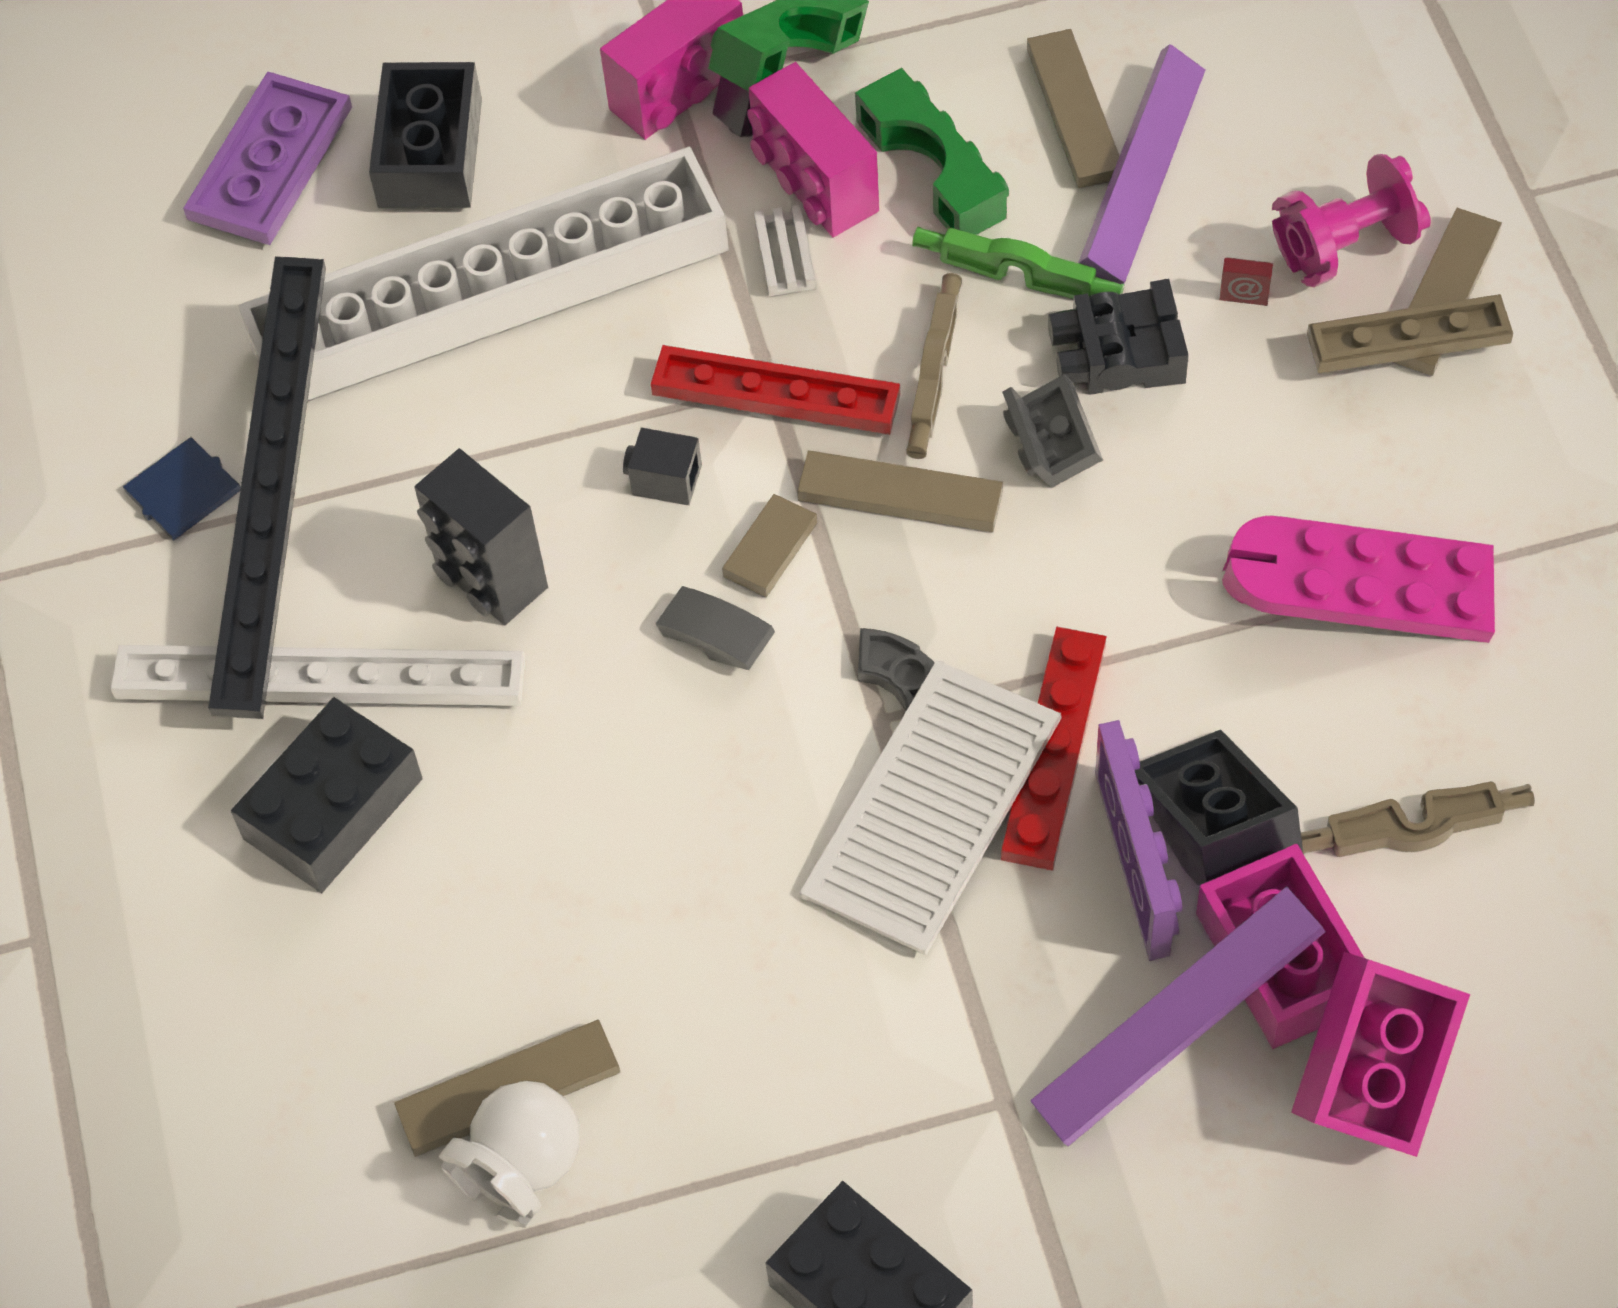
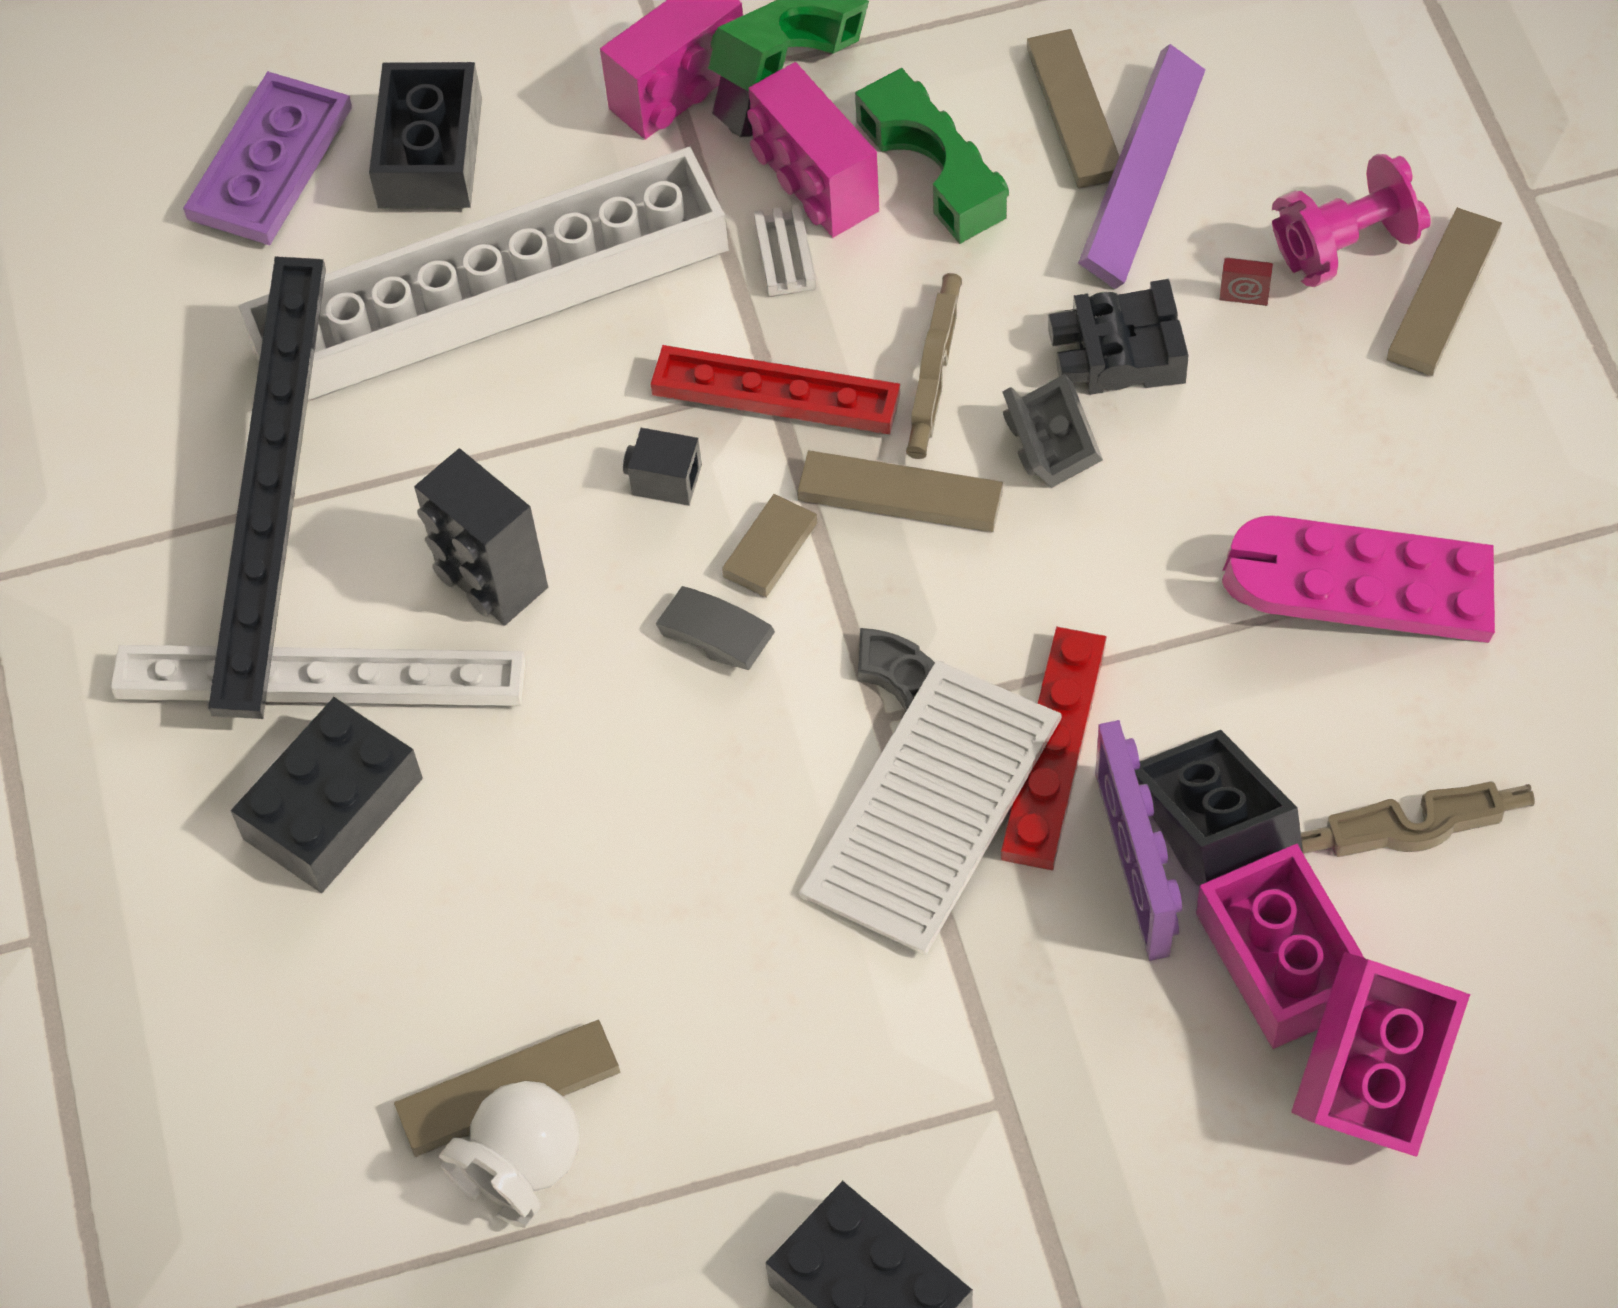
dark blue piece [123,437,241,541] -> none
bright green piece [912,226,1124,299] -> none
medium lavender tile [1030,886,1326,1146] -> none
dark tan tile [1307,294,1514,374] -> none

